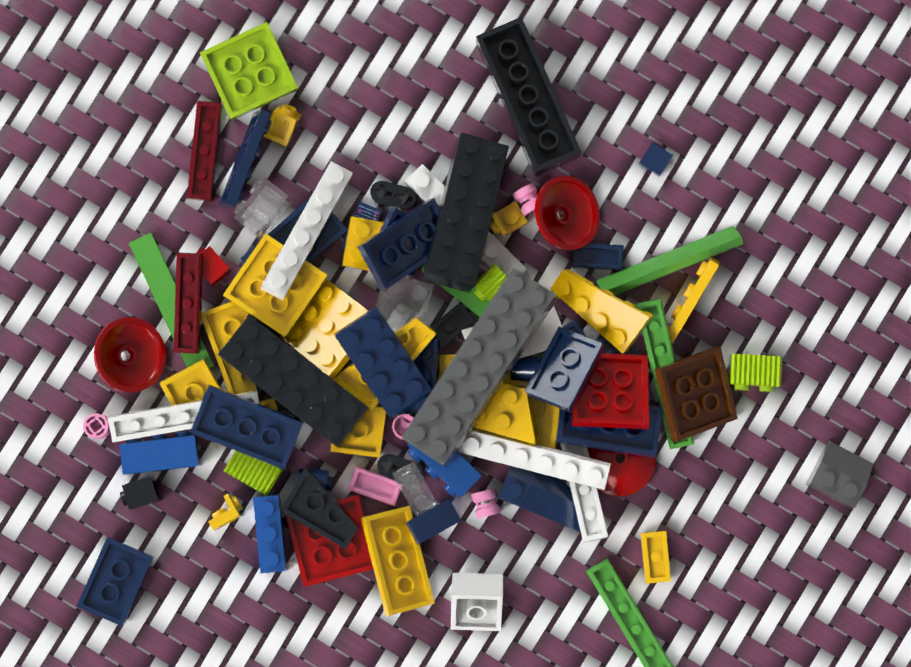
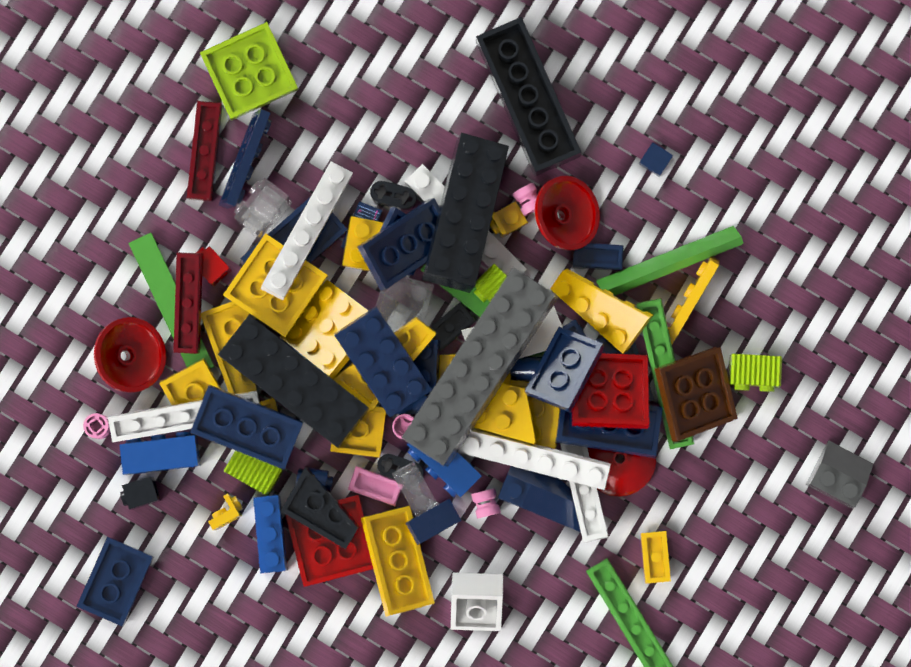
yellow bracket [264,104,302,146] -> none

